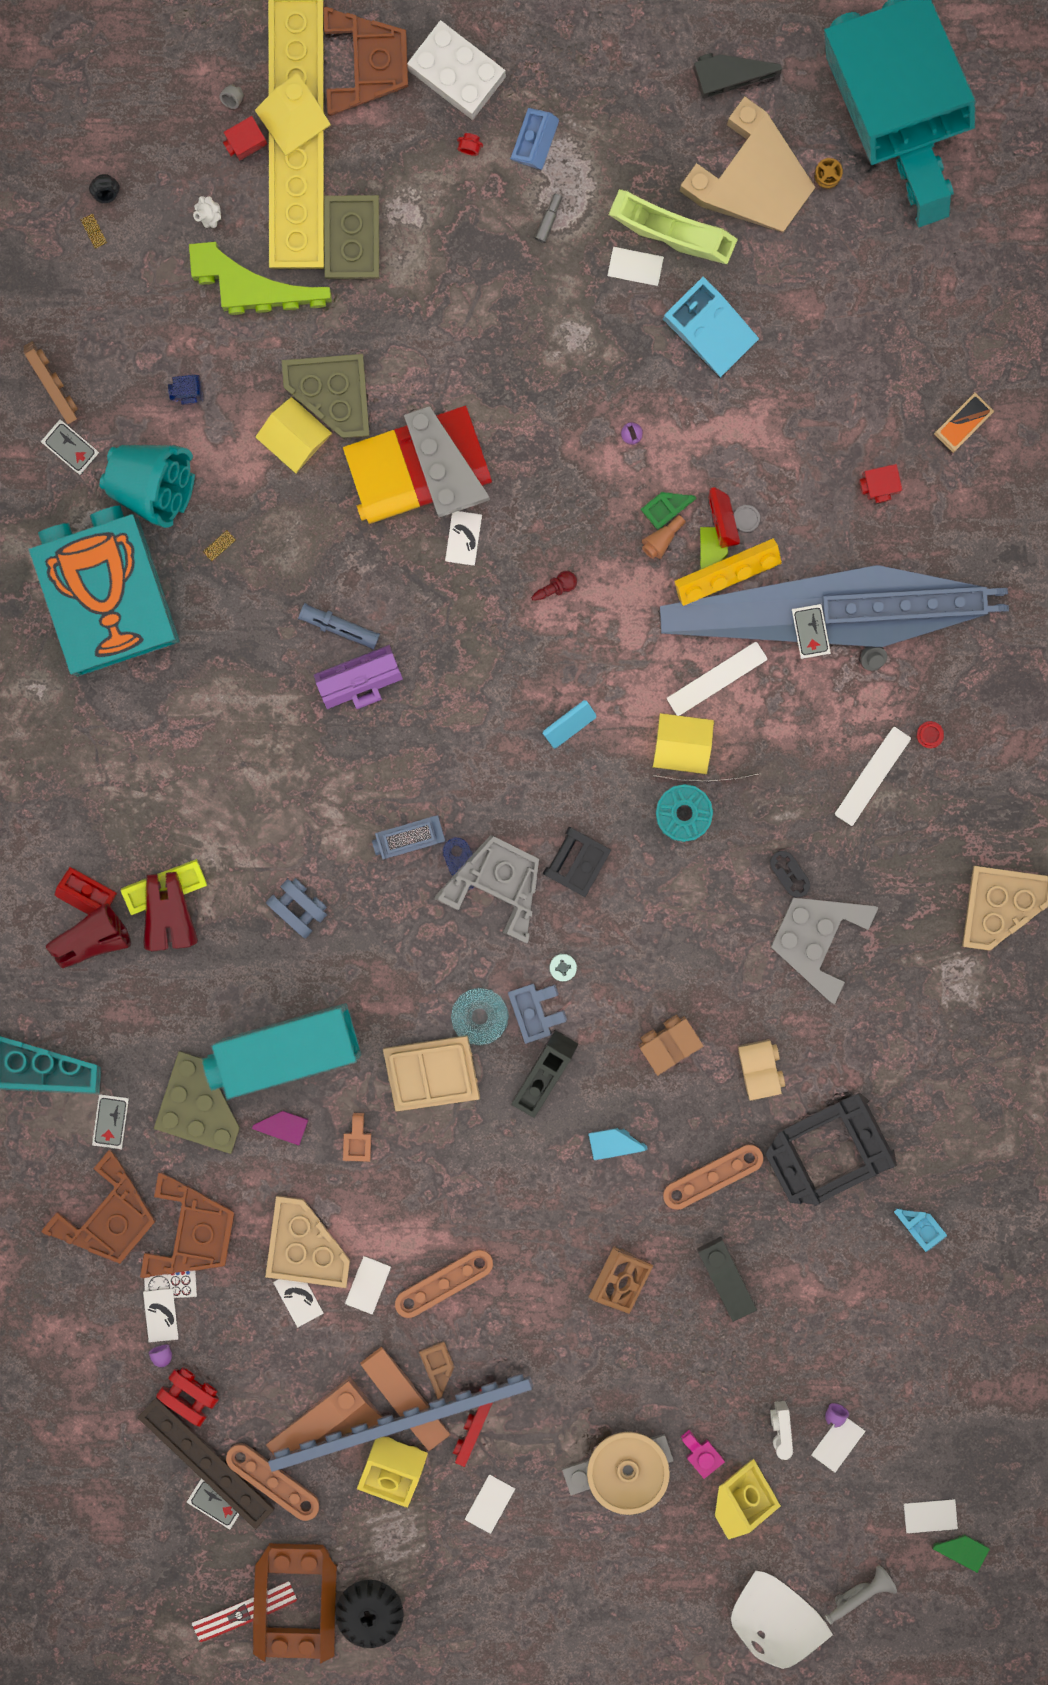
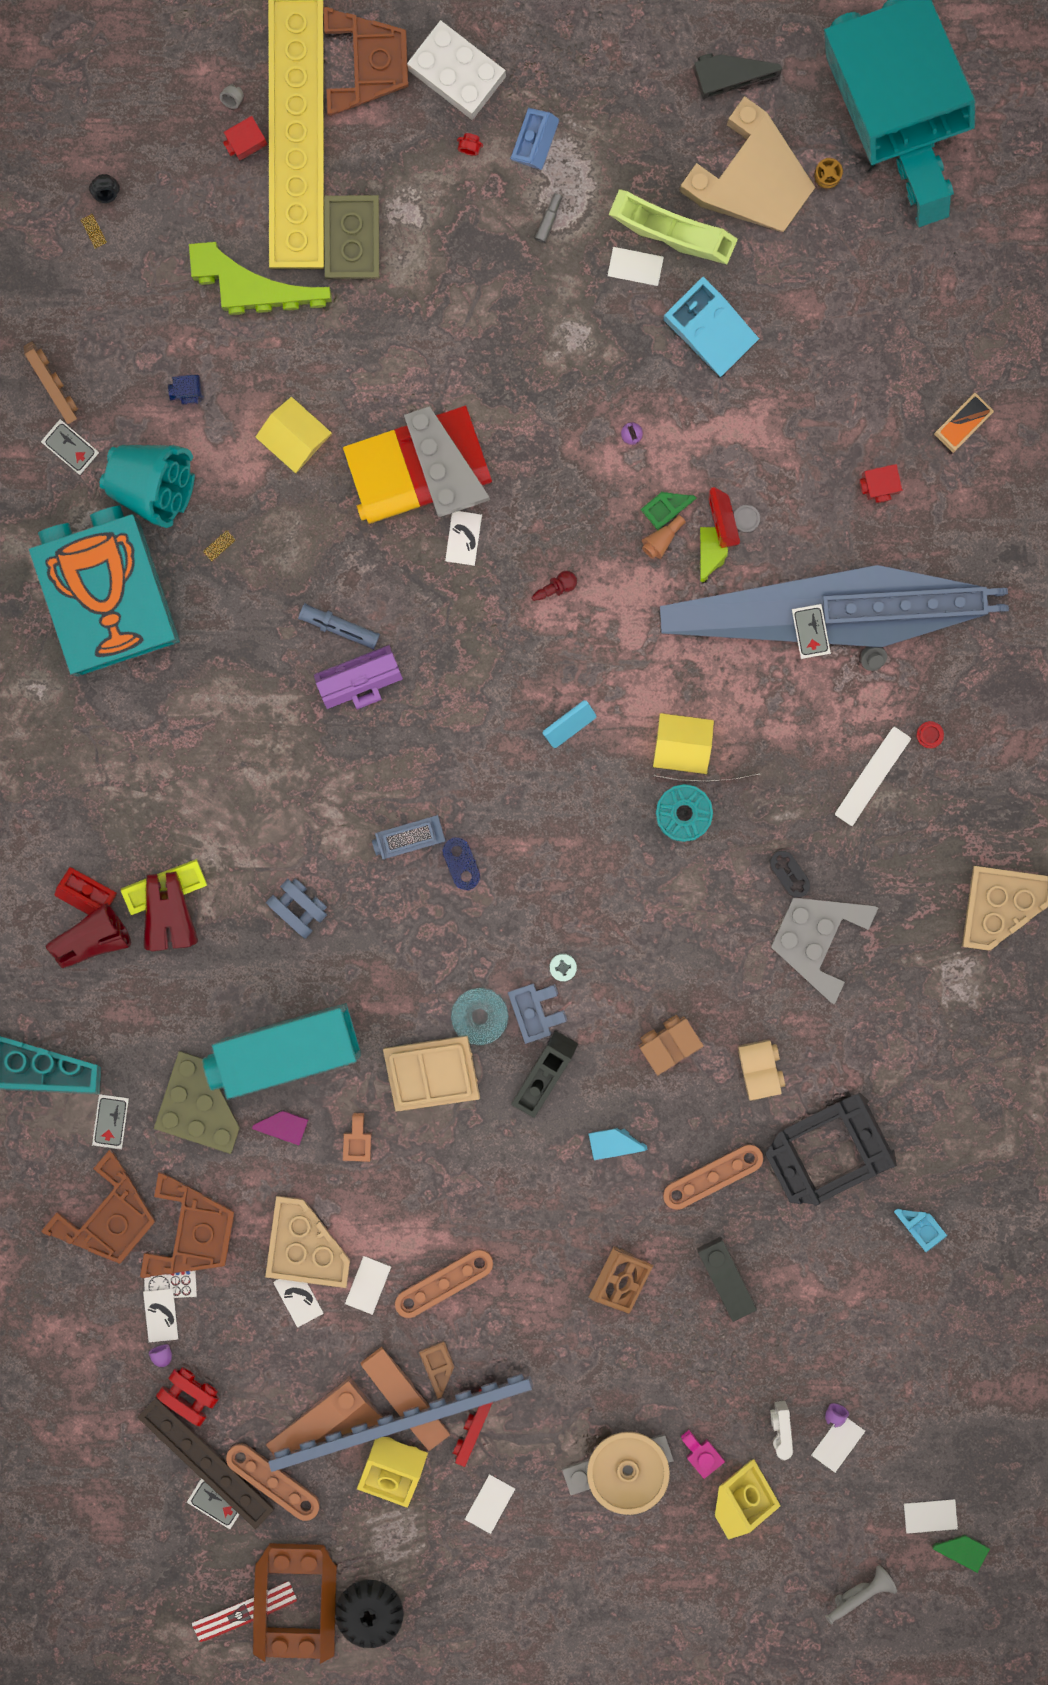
white plant [193,196,221,228] -> none
light yellow slope [255,74,331,156] -> none
olive plate [282,354,370,439] -> none
light grey wing [434,836,539,943] -> none
black plate [543,827,611,897] -> none
white sticker [667,642,767,716] -> none
yellow plate [674,538,782,606] -> none
white piece [731,1571,833,1669] -> none

